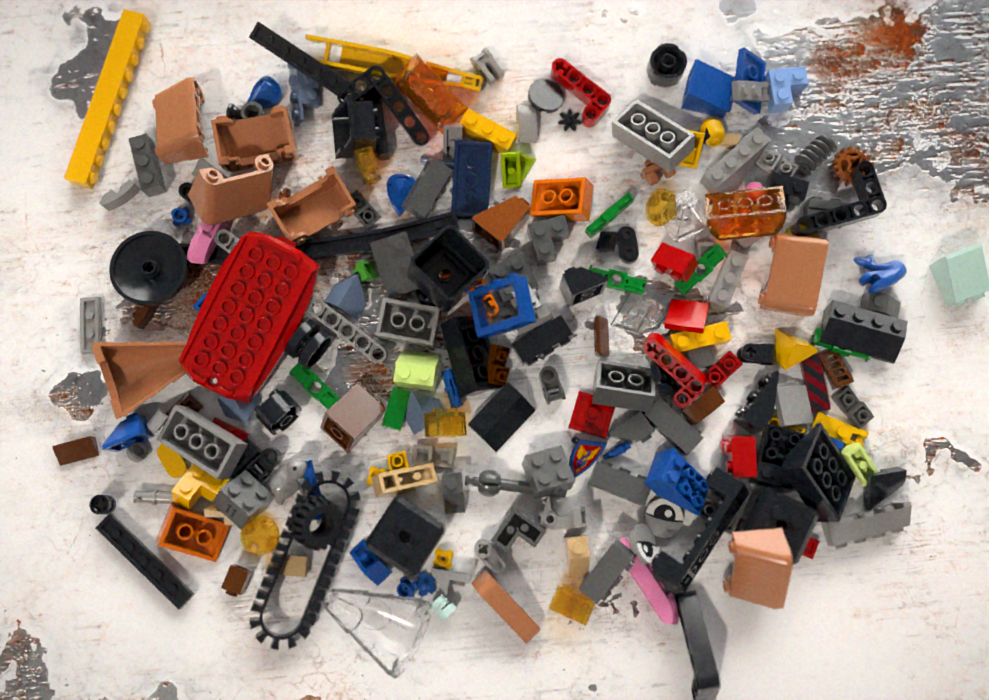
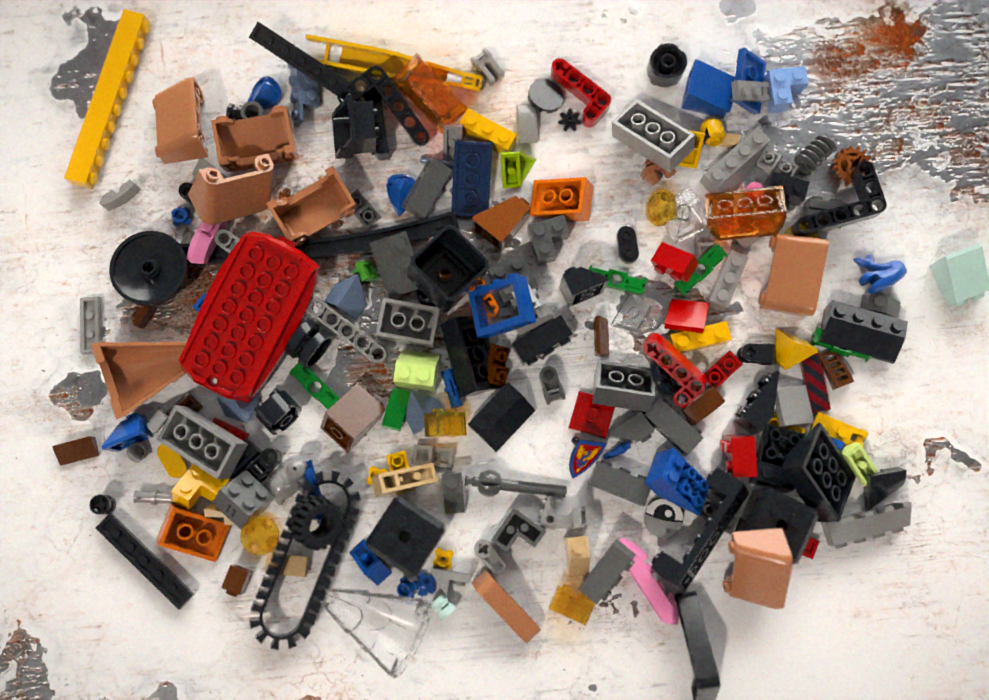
dark grey brick [128,134,167,197] -> none
clear yellow brick [354,146,382,185] -> none
dark grey brick [522,445,576,500] -> none
green piece [585,192,635,239] -> none
black plate [595,231,619,252] -> none
light grey tile [629,524,657,565] -> none
dark grey brick [684,346,715,370] -> none
dark grey slope [831,386,874,429] -> none

